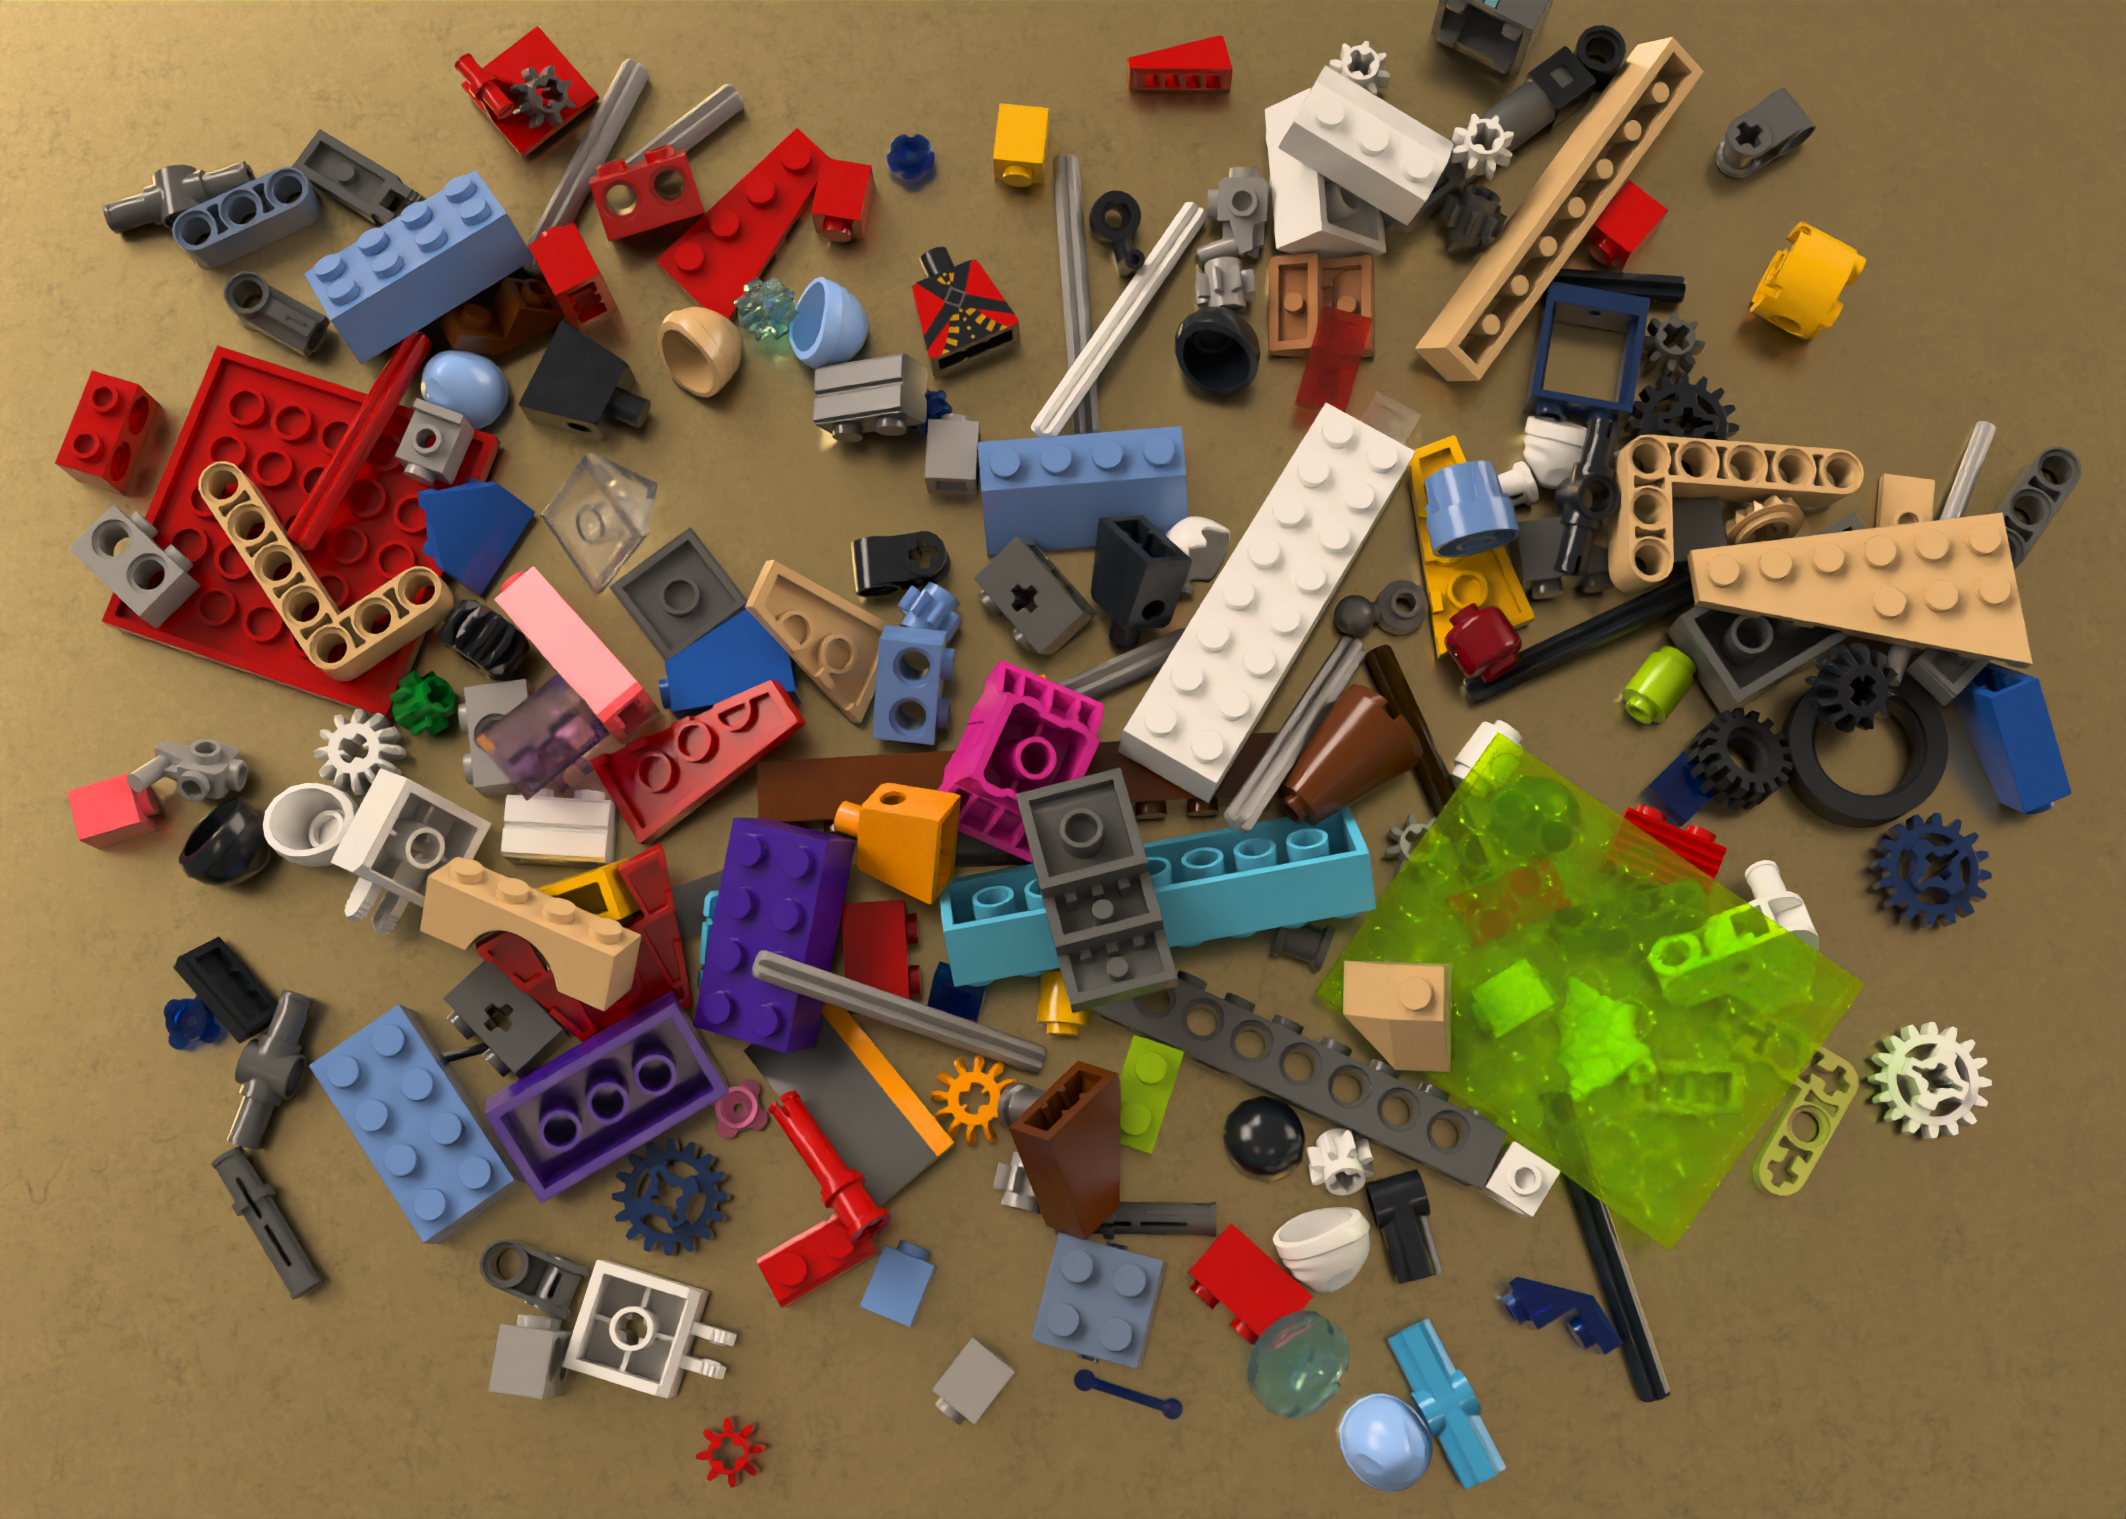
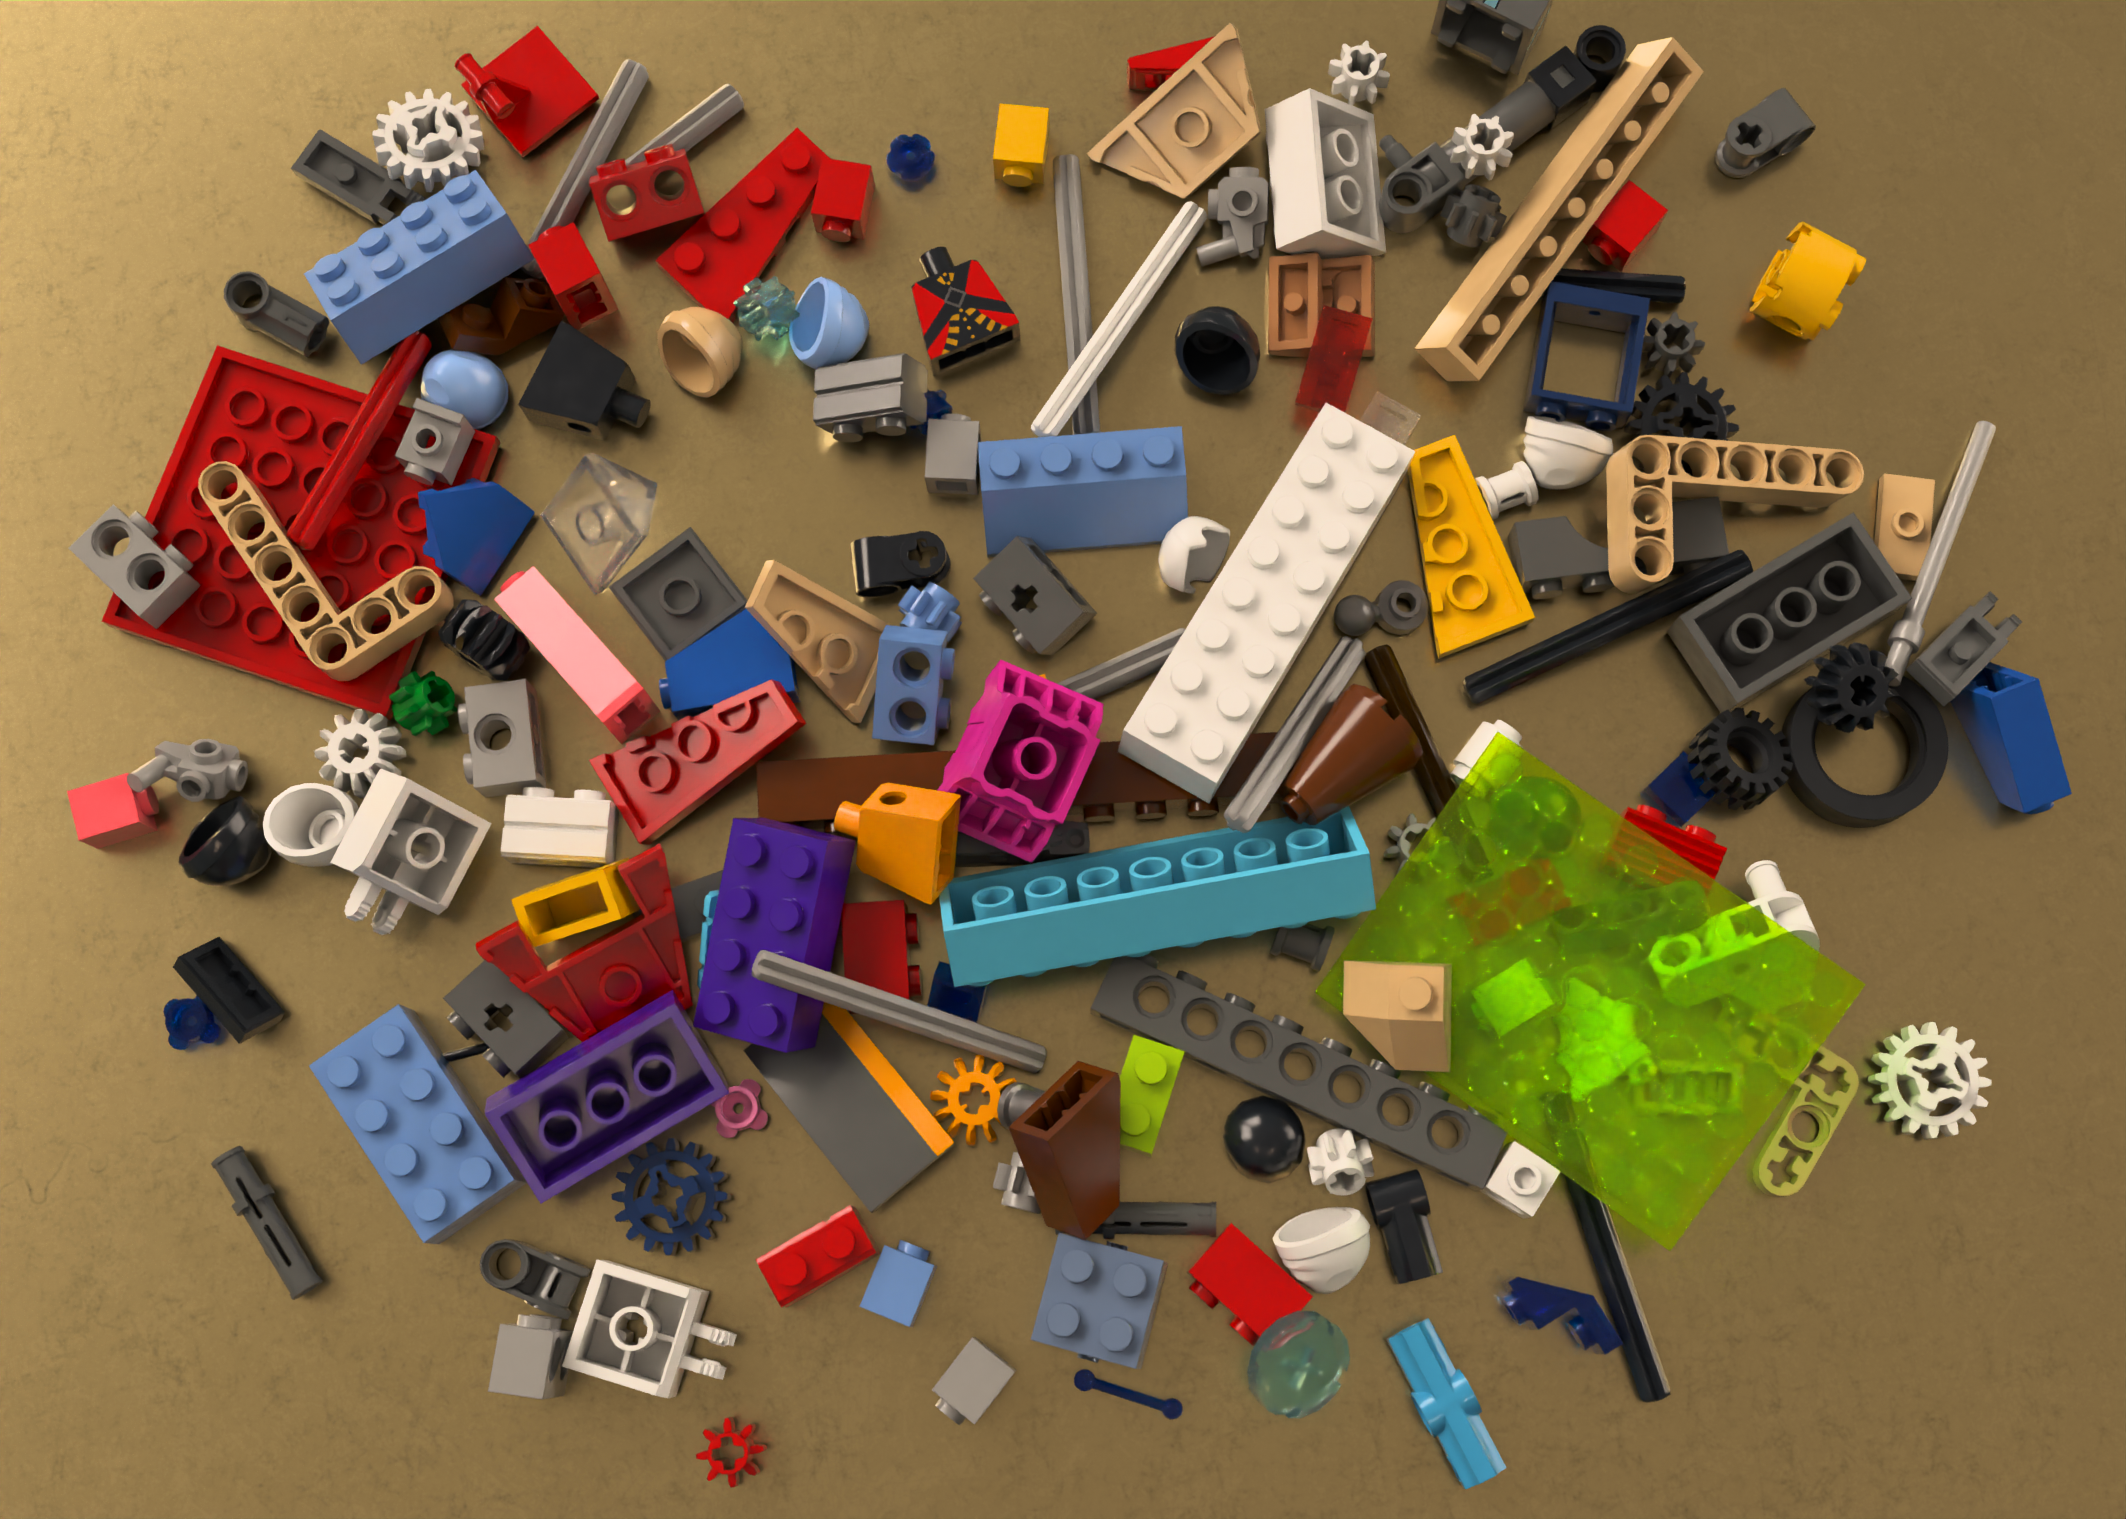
red brick [55,370,160,495] -> none
dark grey pin [103,161,255,234] -> none
sand blue beam [172,167,323,269] -> none
dark grey pin [227,989,314,1150] -> none
tan arch [420,856,641,1011] -> none
brick [475,674,610,801] -> none
dark grey gear [509,65,575,129] -> none
red pin [768,1091,891,1245] -> none
dark grey slope [1016,767,1179,1013] -> none
yellow brick [1037,968,1090,1037] -> none
black plate [1089,191,1145,276] -> none
black torso [1091,515,1192,647] -> none
light grey gear [1195,257,1256,315] -> none
white slope [1277,65,1454,226] -> none
light blue hat [1340,1393,1433,1492] -> none
medium blue piece [1424,461,1520,558] -> none
dark red head [1444,603,1522,683] -> none
black pin [1553,417,1622,577] -> none
lime brick [1622,646,1696,724] -> none
tan wing [1687,512,2033,669] -> none
tan gear [1724,495,1804,546] -> none
dark blue gear [1870,813,1992,929] -> none
dark grey beam [1992,447,2081,570] -> none
none -> white gear [373,89,484,192]
none -> tan wing [1086,23,1262,199]

